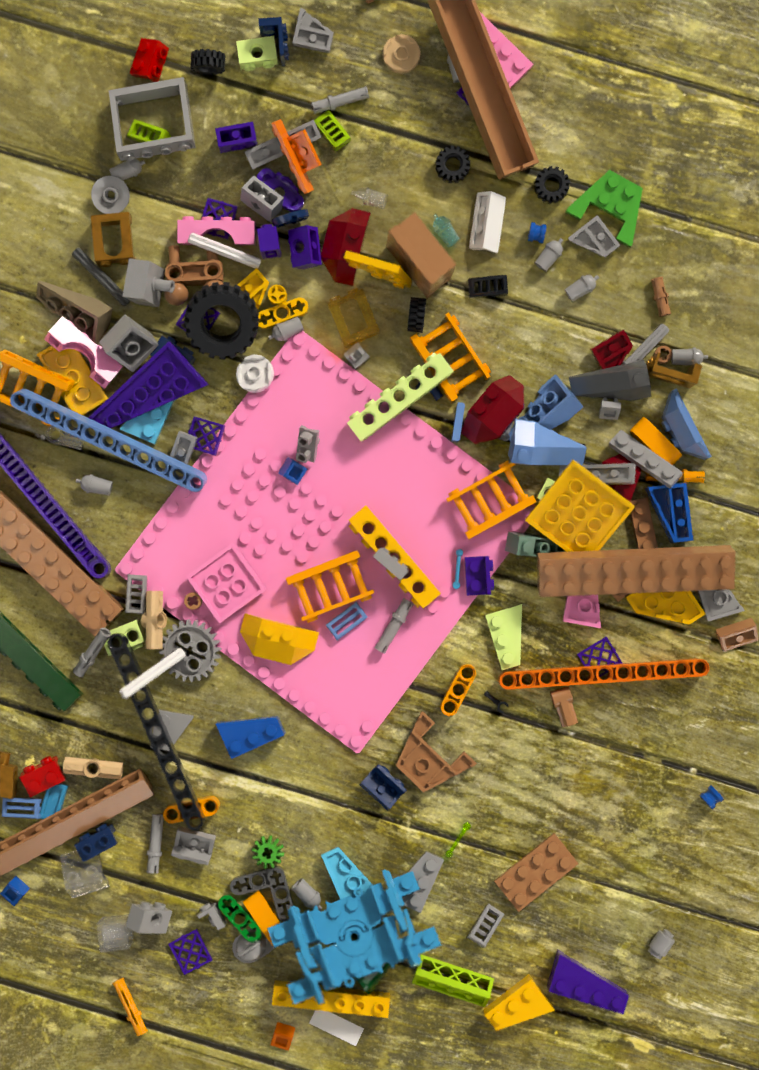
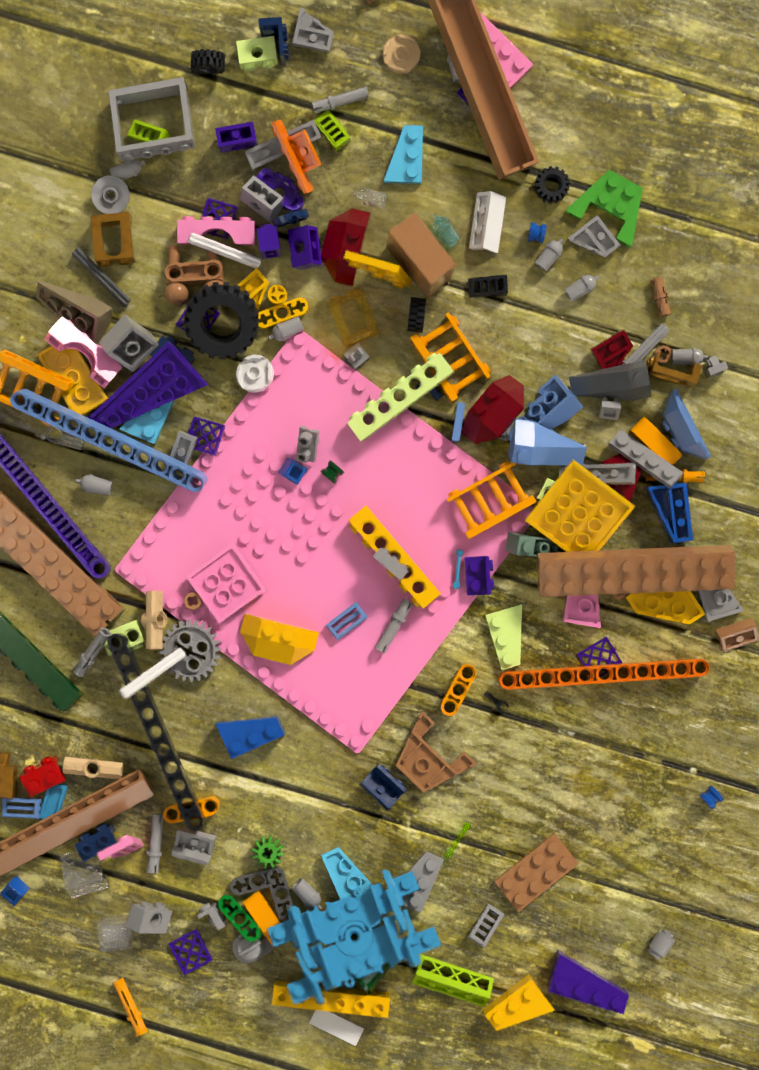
light grey brick [122,259,175,307] -> none
light grey slope [125,574,147,614] -> none
red bracket [129,38,169,82] -> none
light grey wing [150,709,194,751] -> none
orange slope [270,1022,295,1051] -> none
light orange fence [286,550,374,623] -> none
black tyre [436,146,470,183] -> none
medium nougat piece [550,686,578,728] -> none
medium nougat plate [630,497,658,549] -> none
none -> bright pink wing [97,835,144,861]
none -> dark green wheel [320,460,345,484]
none -> medium azure wing [384,125,423,184]
none -> light grey tile [705,355,728,379]

